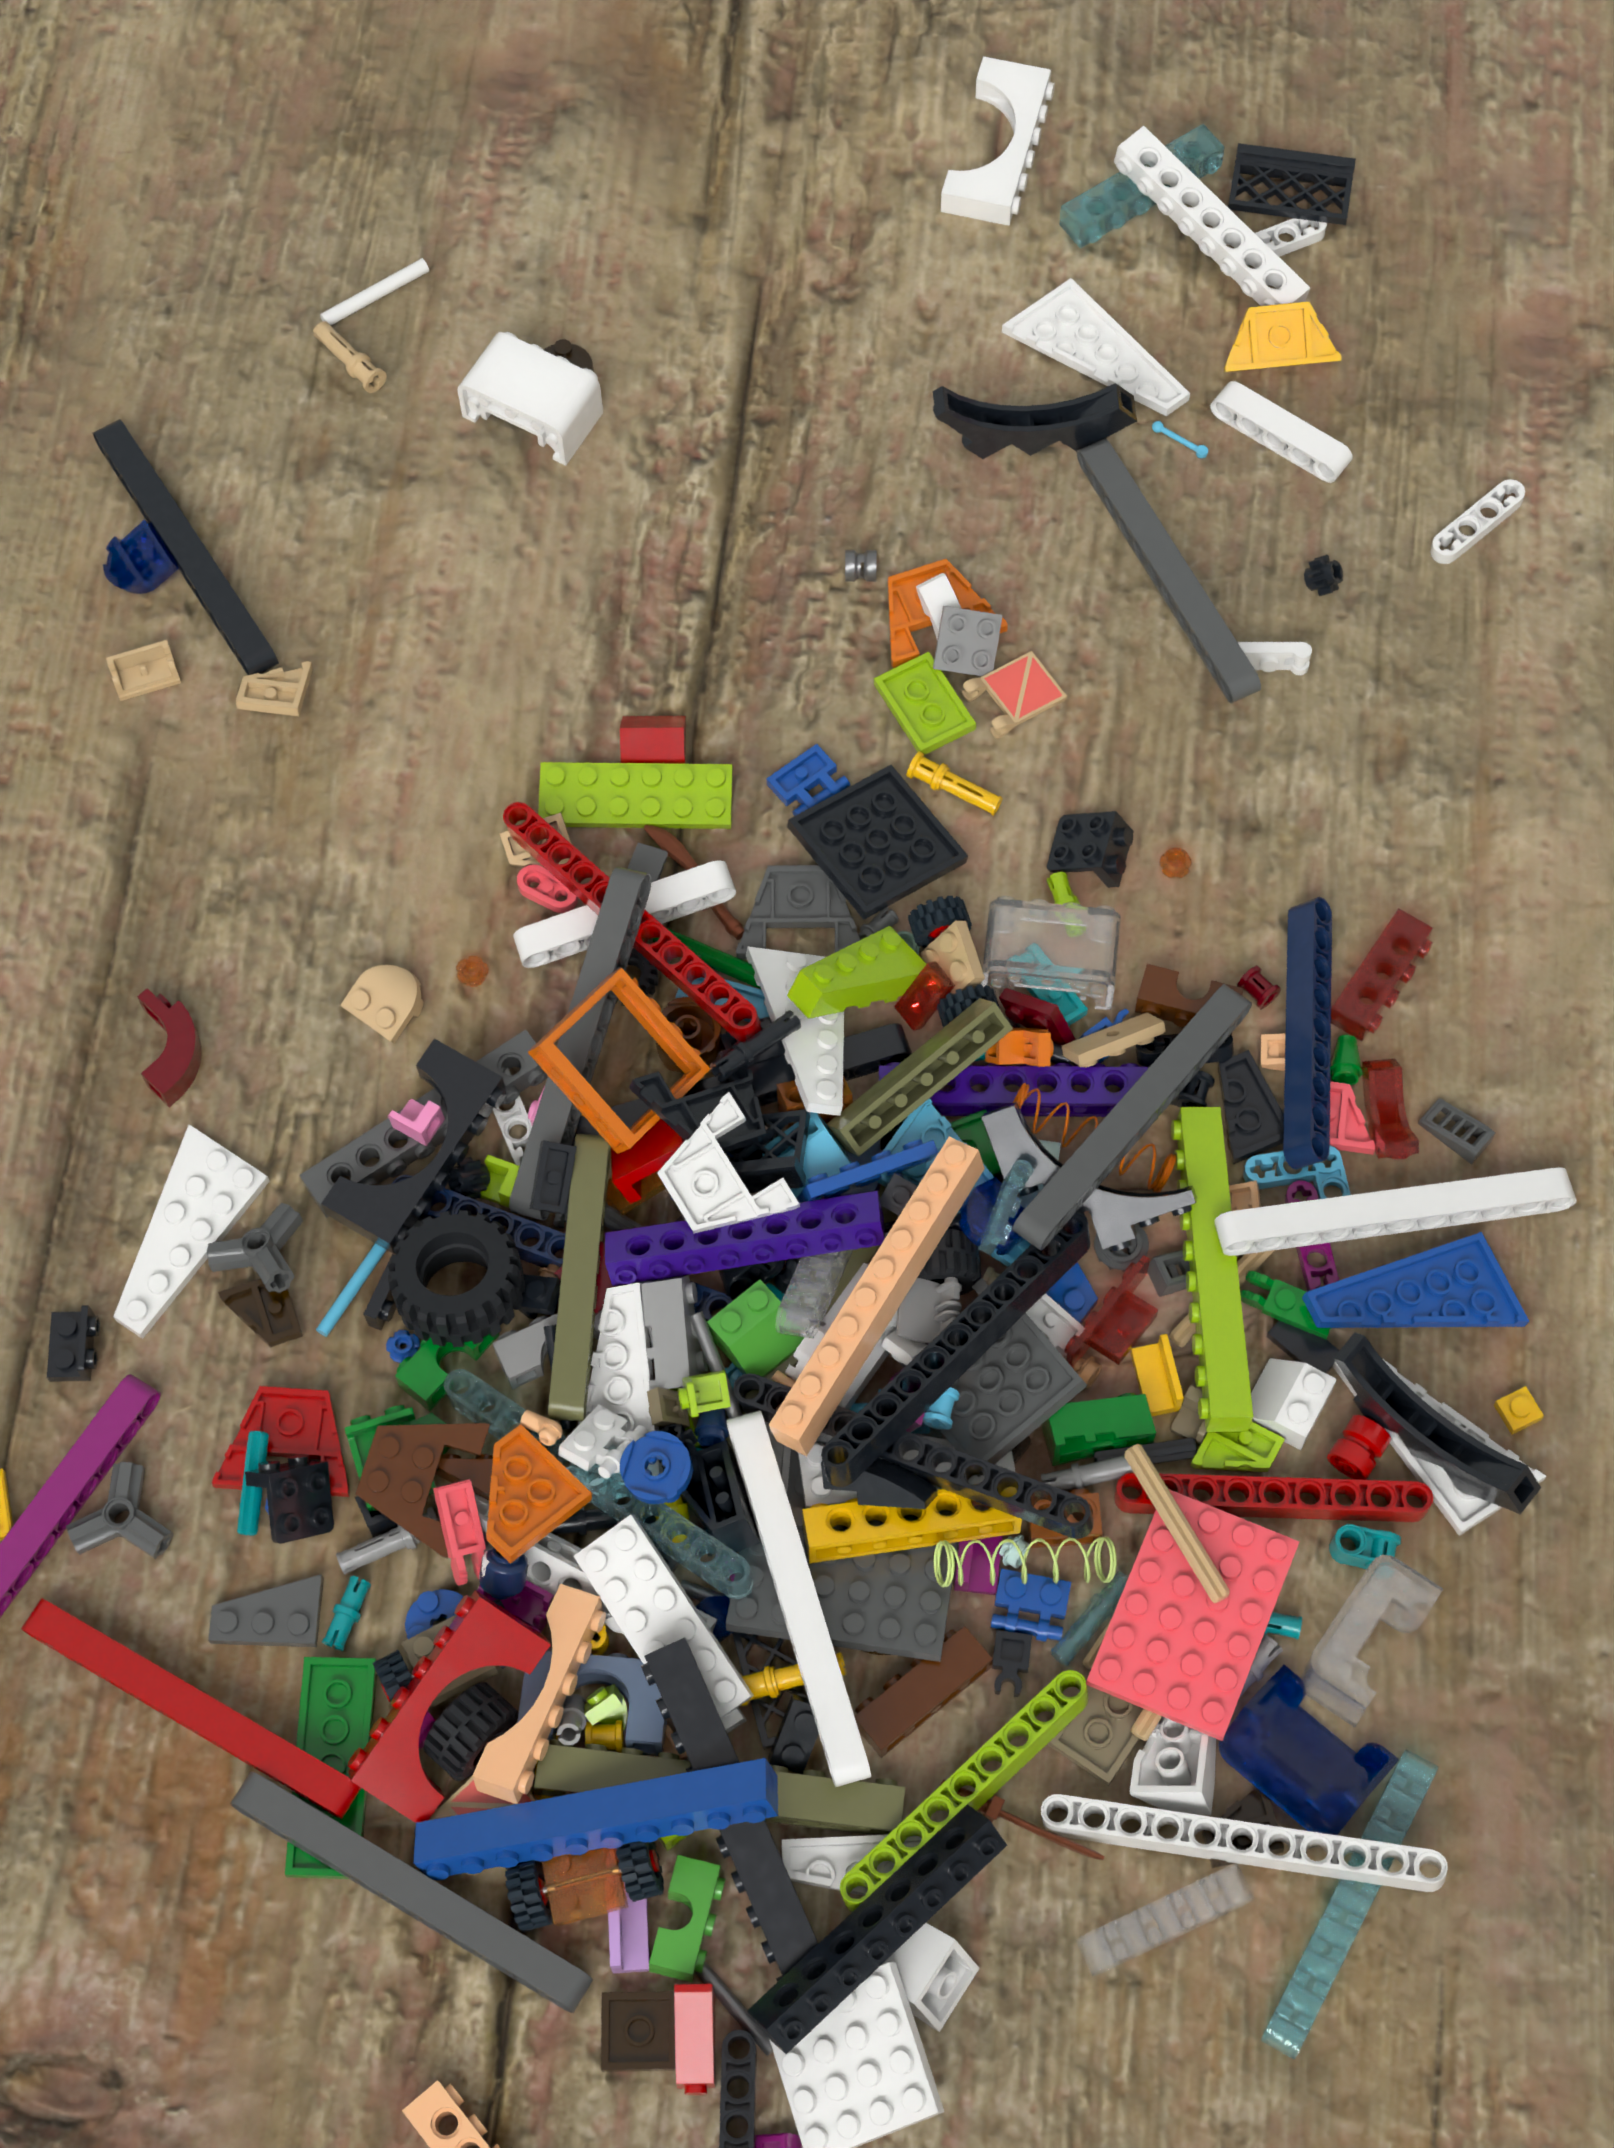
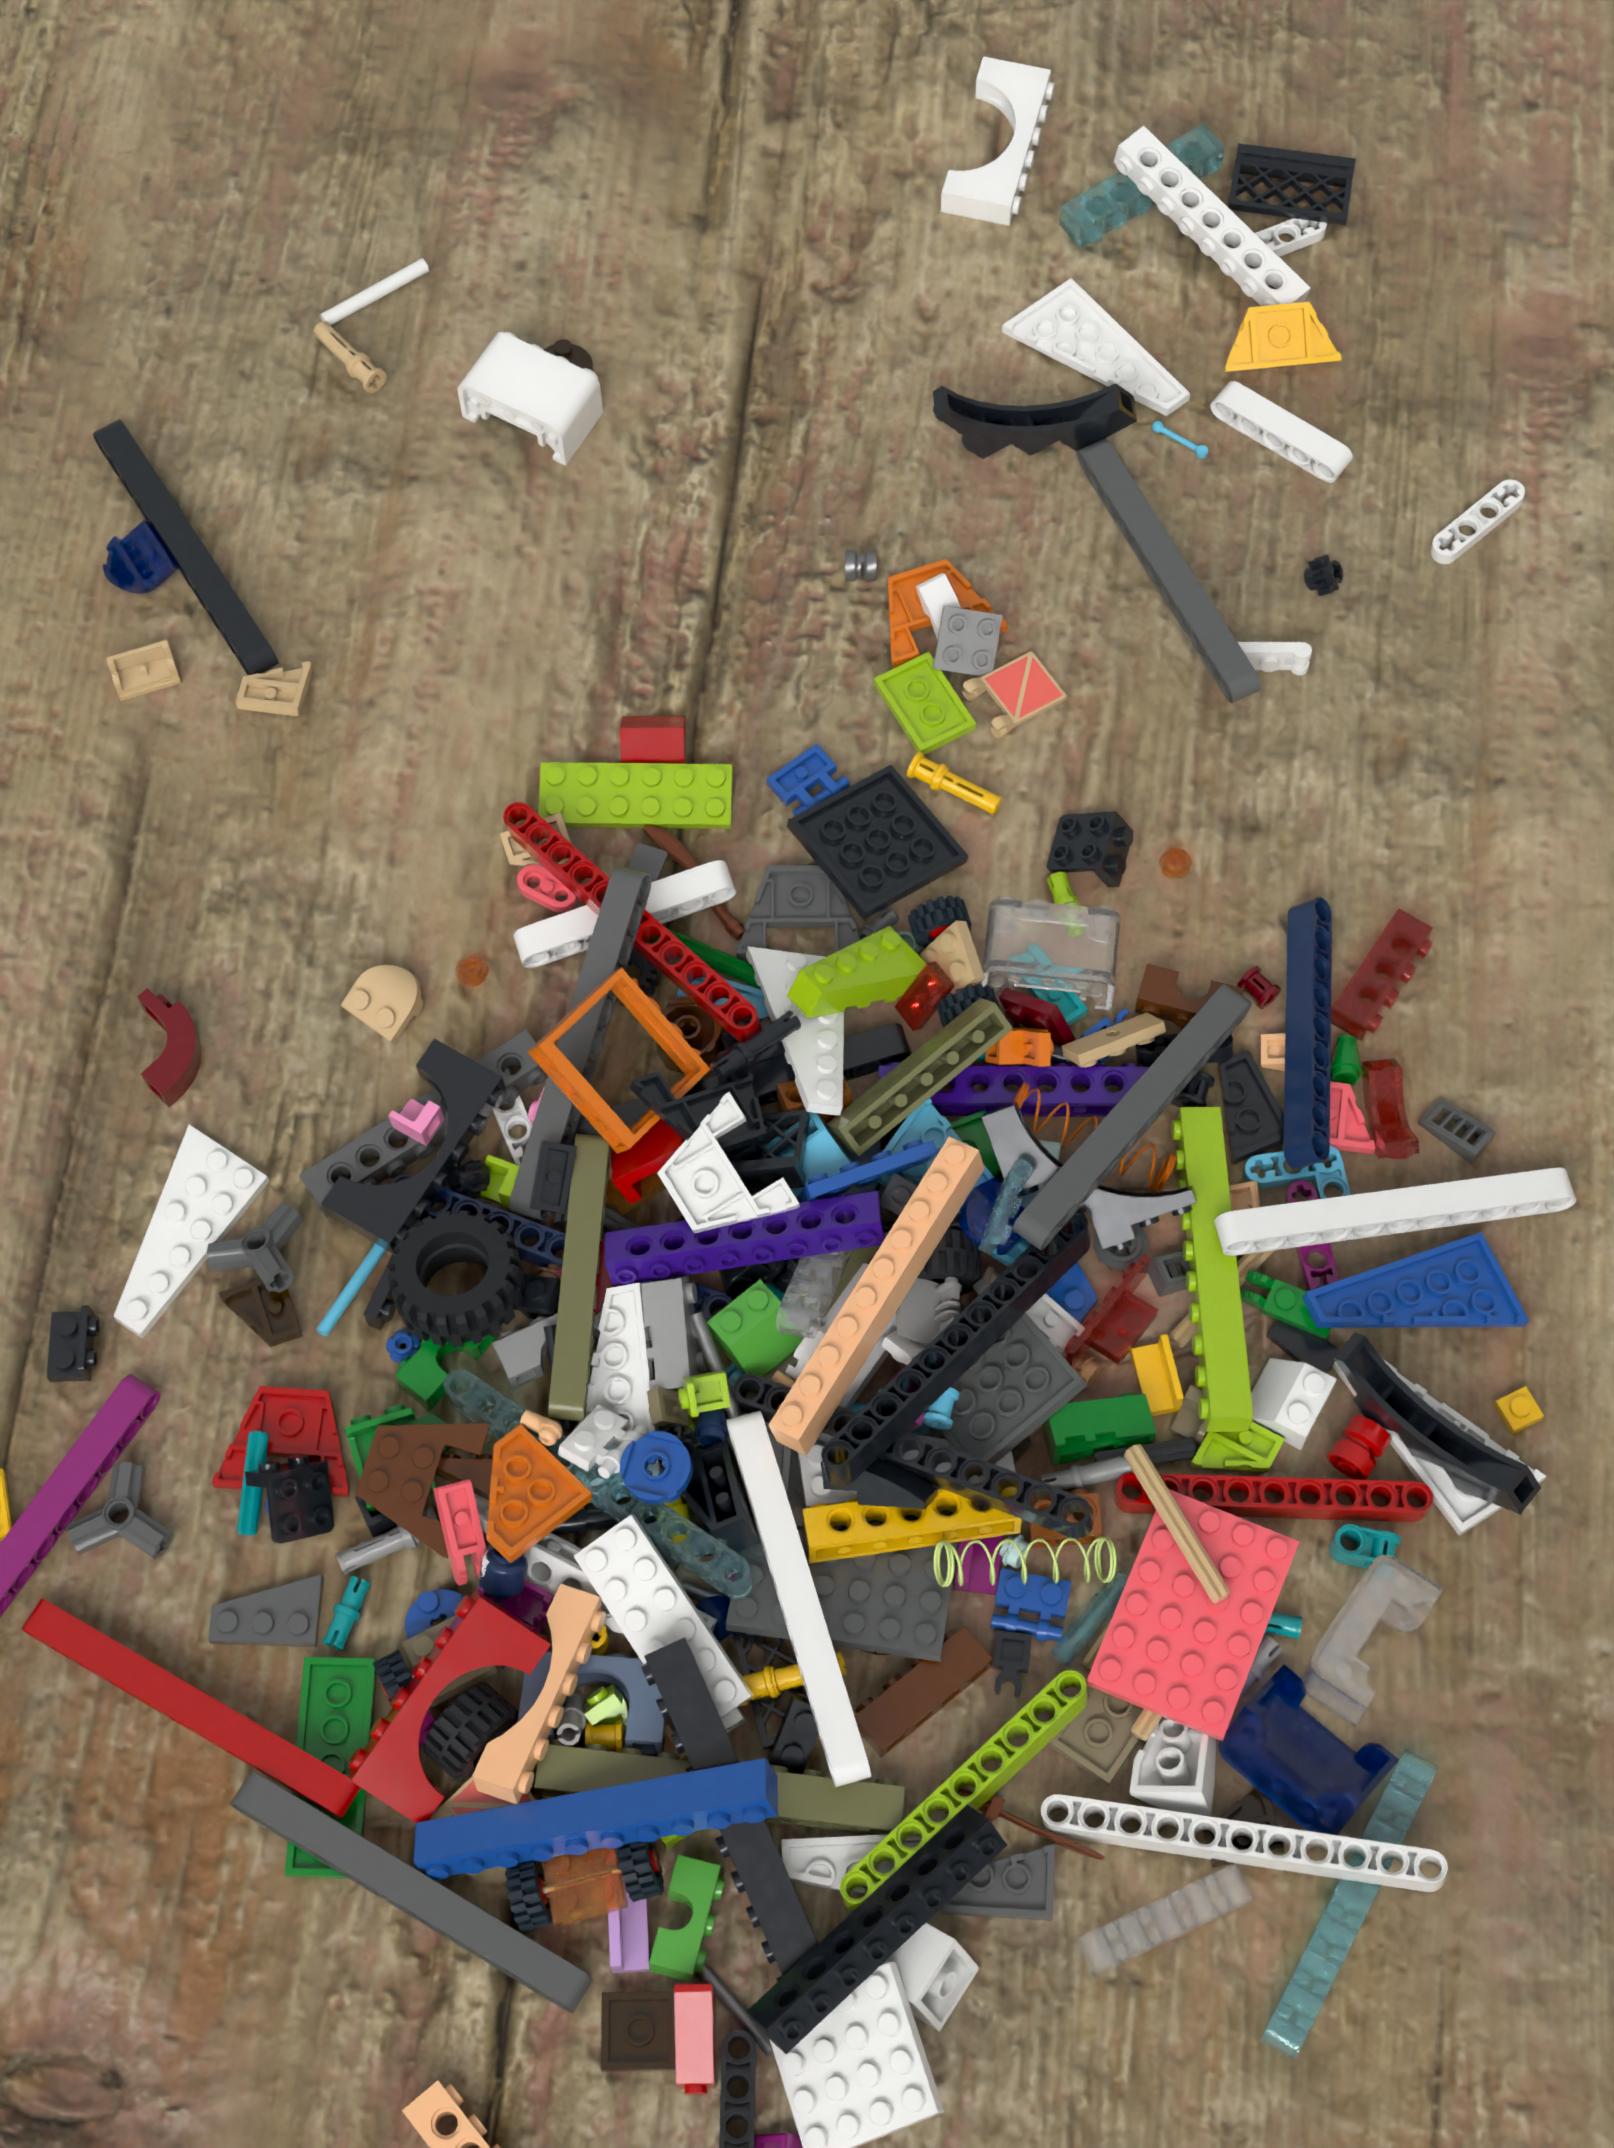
none -> dark grey wing [941,1844,1055,1921]

